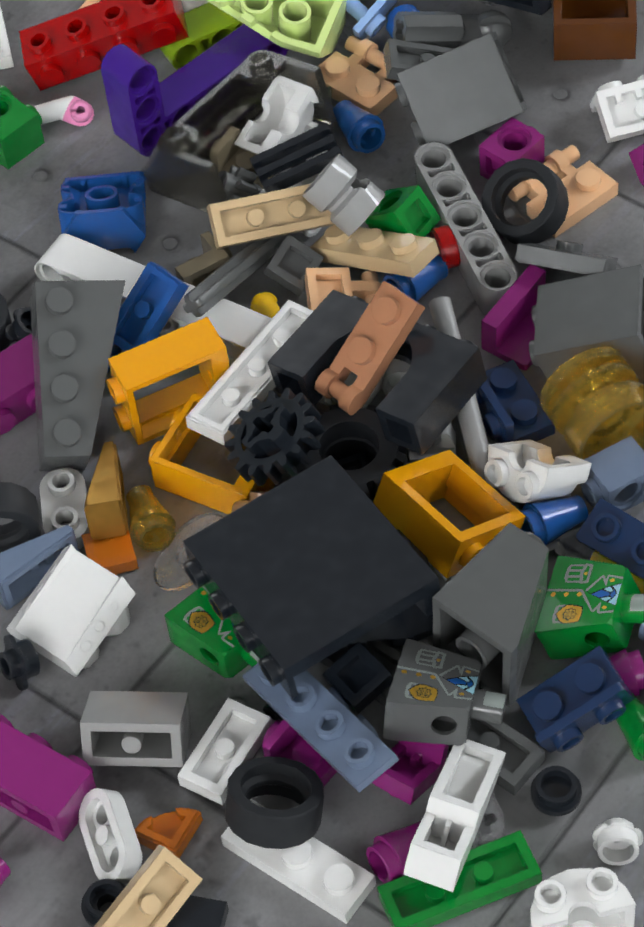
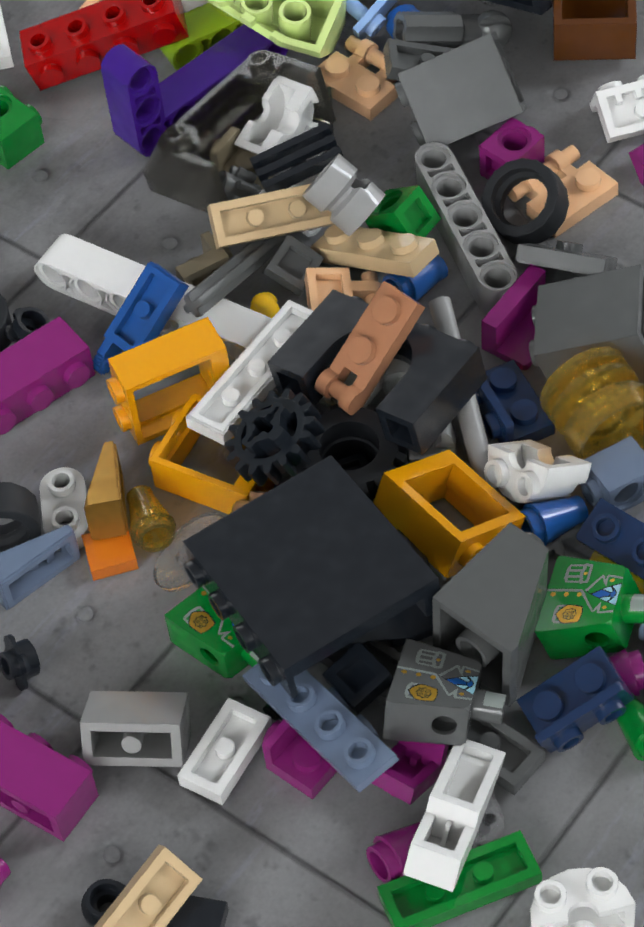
white slope [6,544,136,677] -> none
dark grey wedge [30,280,125,471] -> none
arm [35,95,94,127] -> none
blue slope [58,171,146,253] -> none
white plate [79,788,142,884] -> none
orange tile [135,807,203,858] -> none
white plate [221,799,376,924] -> none
black tyre [225,756,324,849] -> none
blue cone [332,100,386,153] -> none
red tile [429,224,461,269] -> none
black plate [531,766,582,816] -> none
white plate [592,818,643,866] -> none

